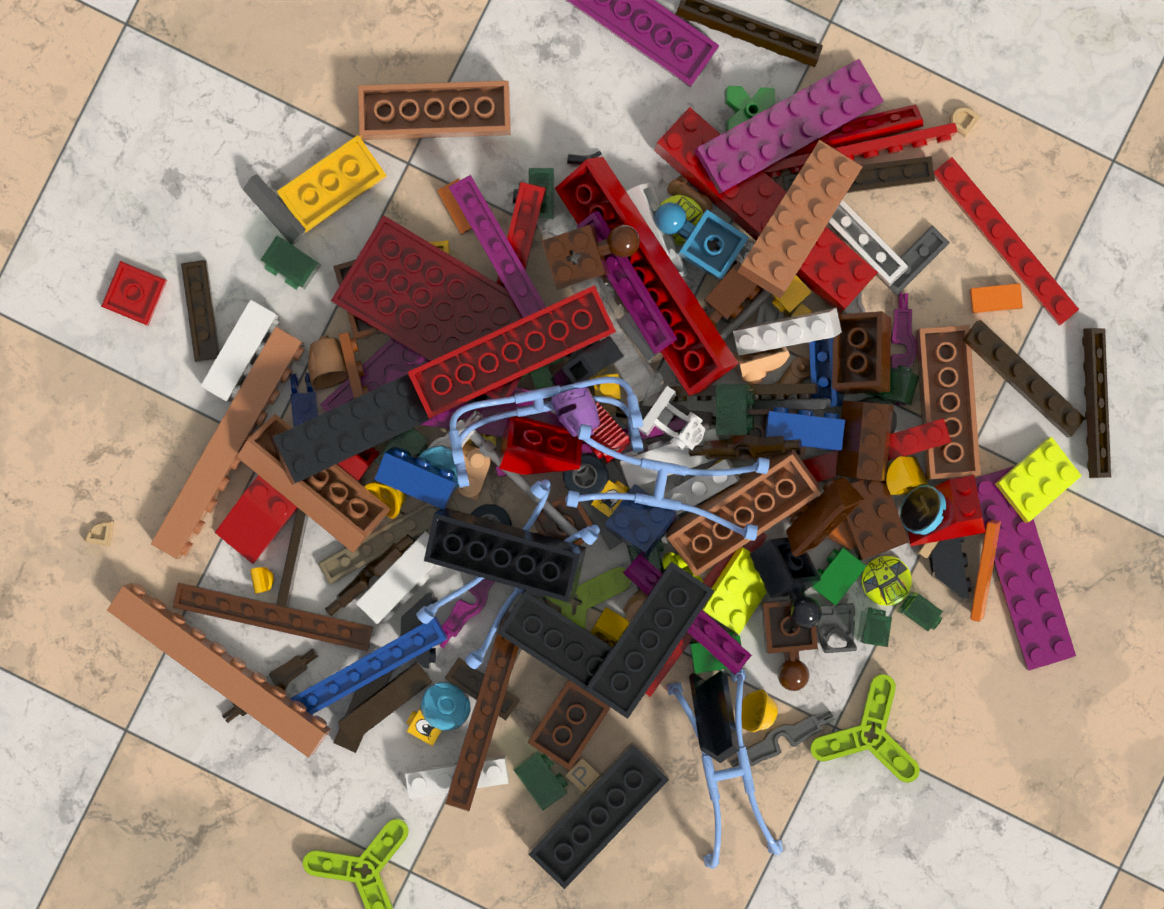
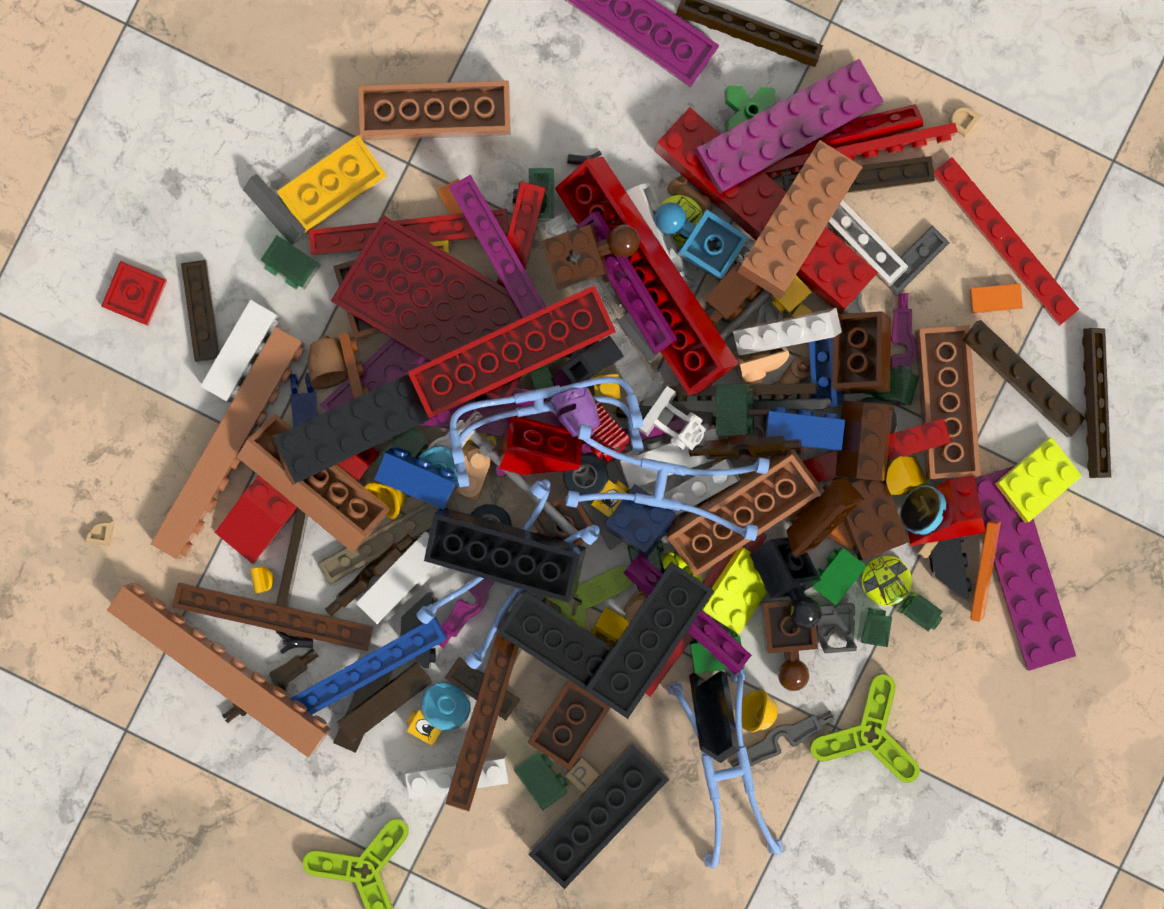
none -> black bar [276,631,314,654]
none -> red plate [309,209,509,256]

